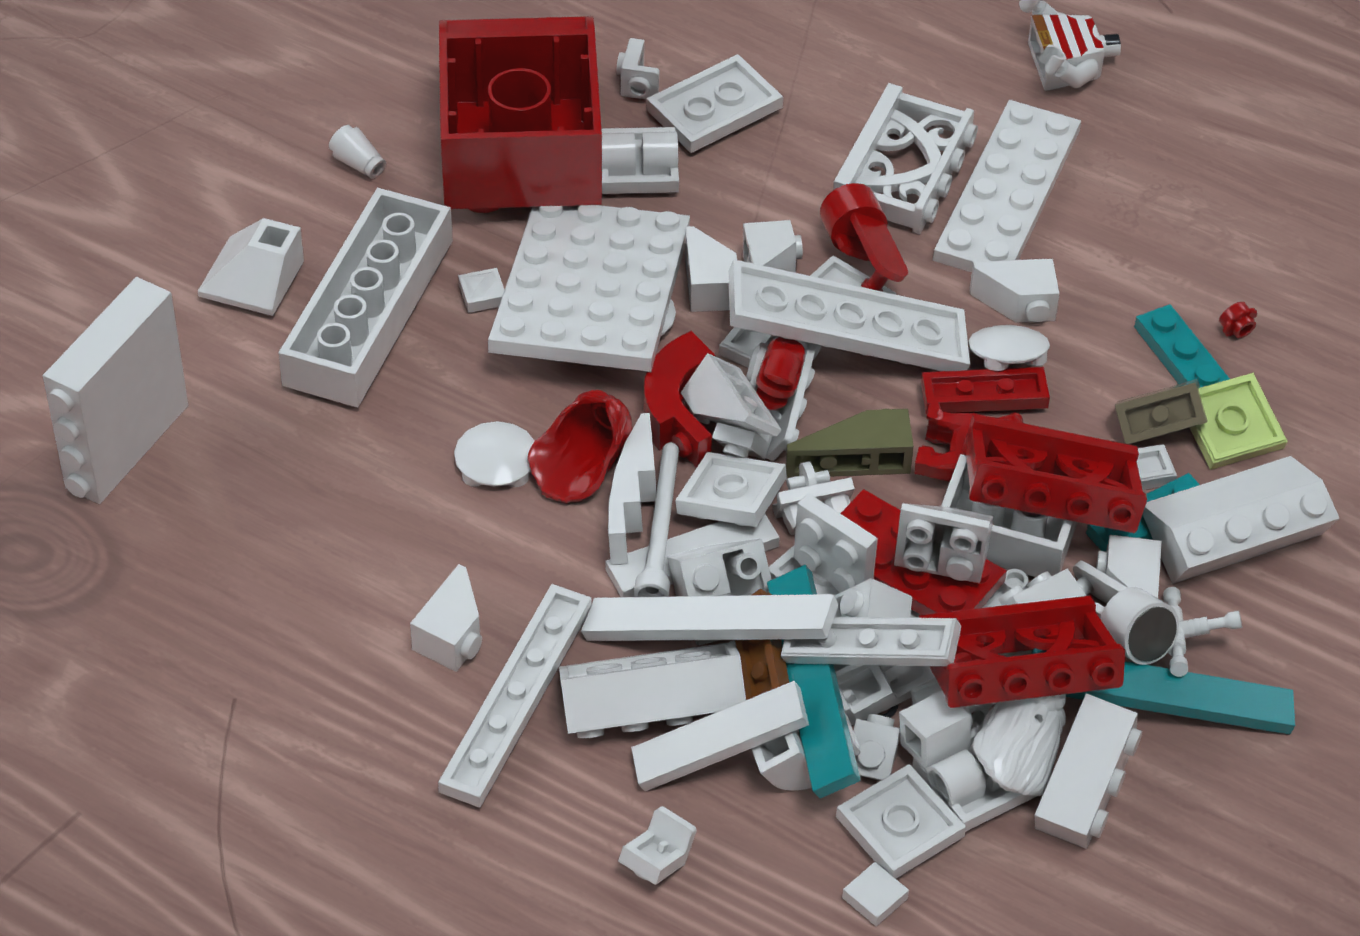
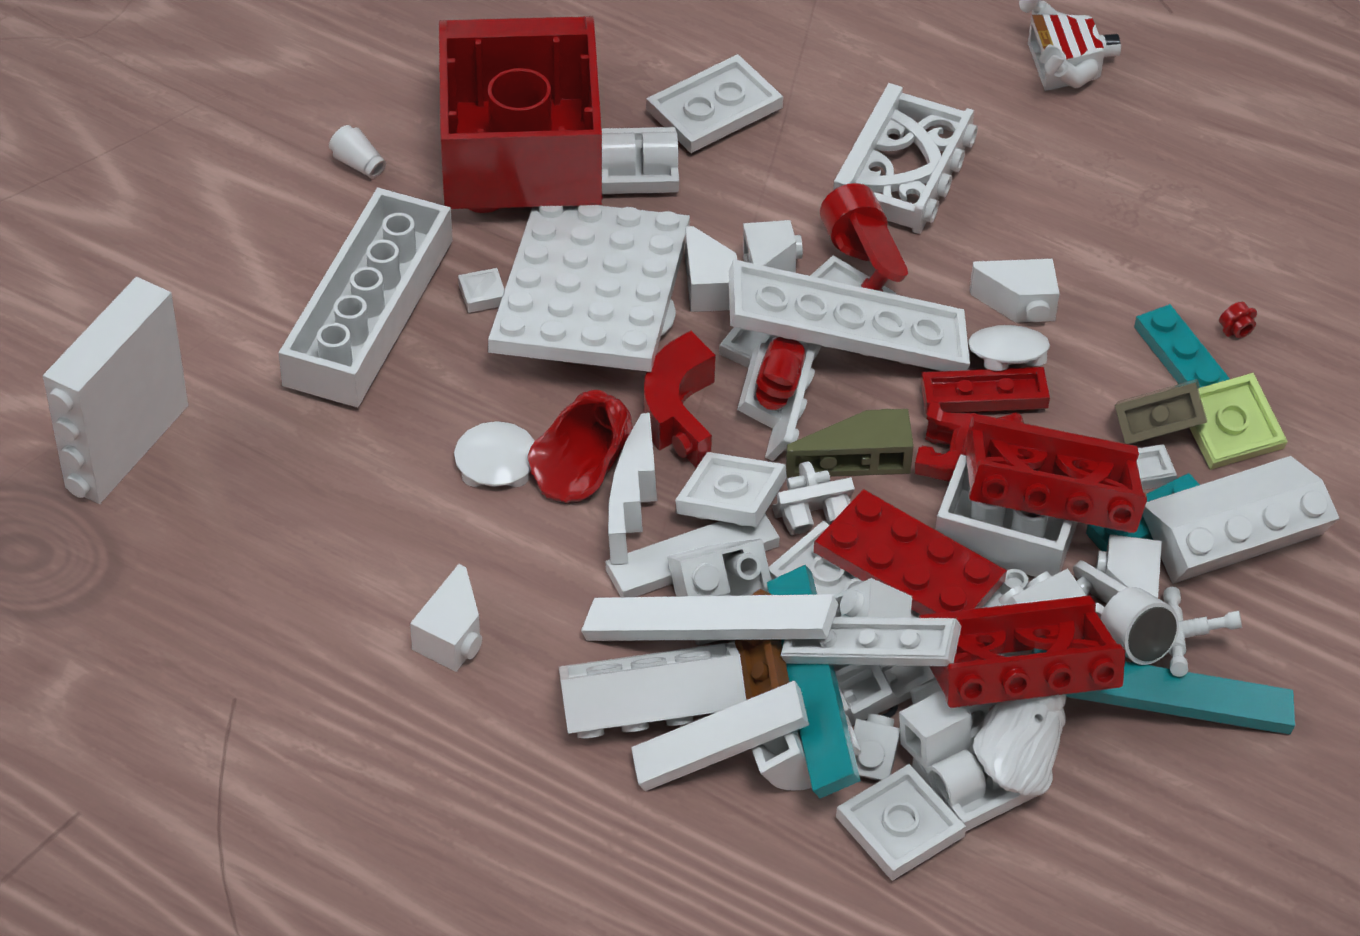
white slope [198,218,304,316] -> none
white plate [438,584,592,808] -> none
white bracket [616,38,660,100] -> none
white bracket [618,806,697,885] -> none
white piece [634,442,679,597] -> none
white slope [681,353,781,437] -> none
white bracket [712,420,776,460] -> none
white plate [793,493,878,592] -> none
white tile [842,862,909,926] -> none
white slope [894,503,994,583] -> none
white plate [933,100,1081,272] -> none
white wedge [1034,694,1142,849] -> none

